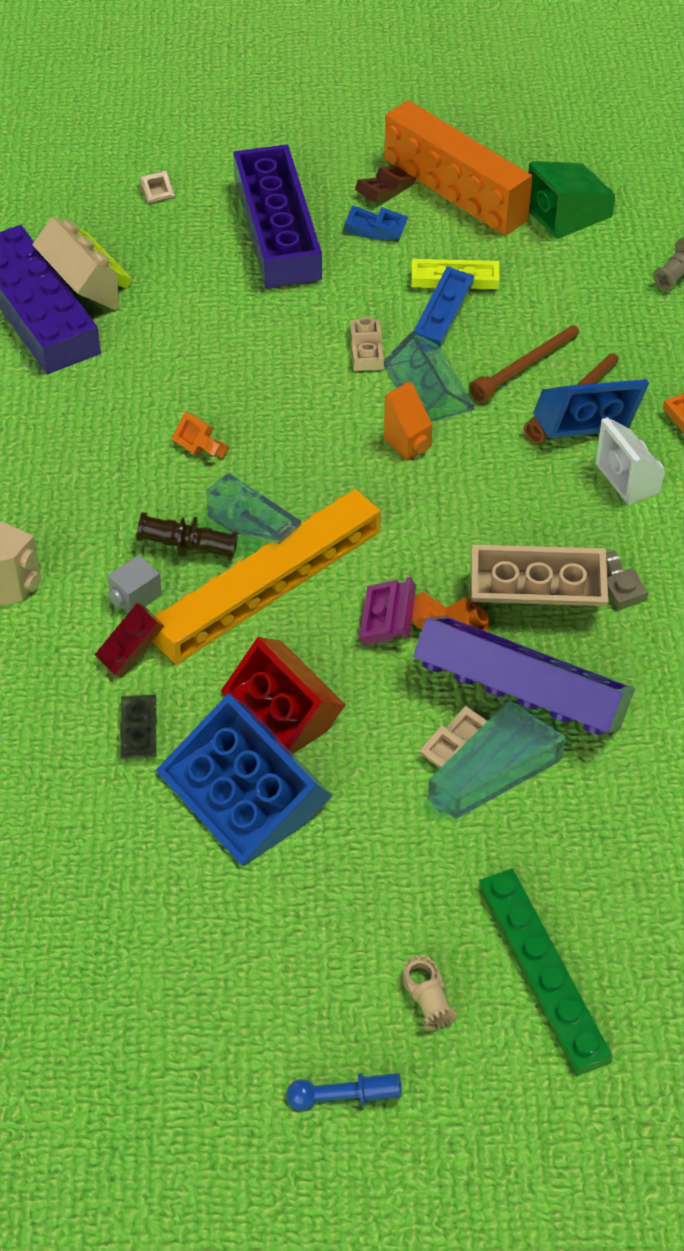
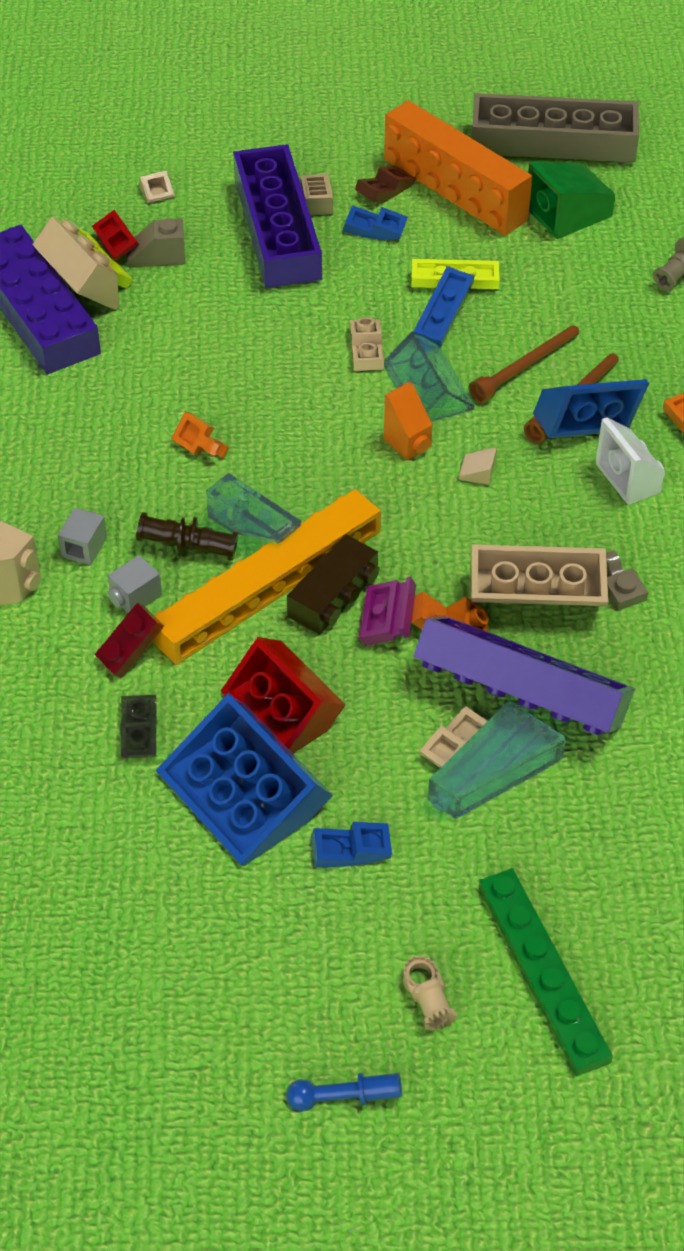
none -> light grey brick [58,508,107,565]
none -> red slope [92,210,139,261]
none -> dark tan slope [127,219,185,267]
none -> dark brown brick [287,534,380,635]
none -> tan slope [301,174,333,216]
none -> blue slope [311,822,392,867]
none -> tan slope [459,448,497,485]
none -> dark tan brick [472,93,639,163]

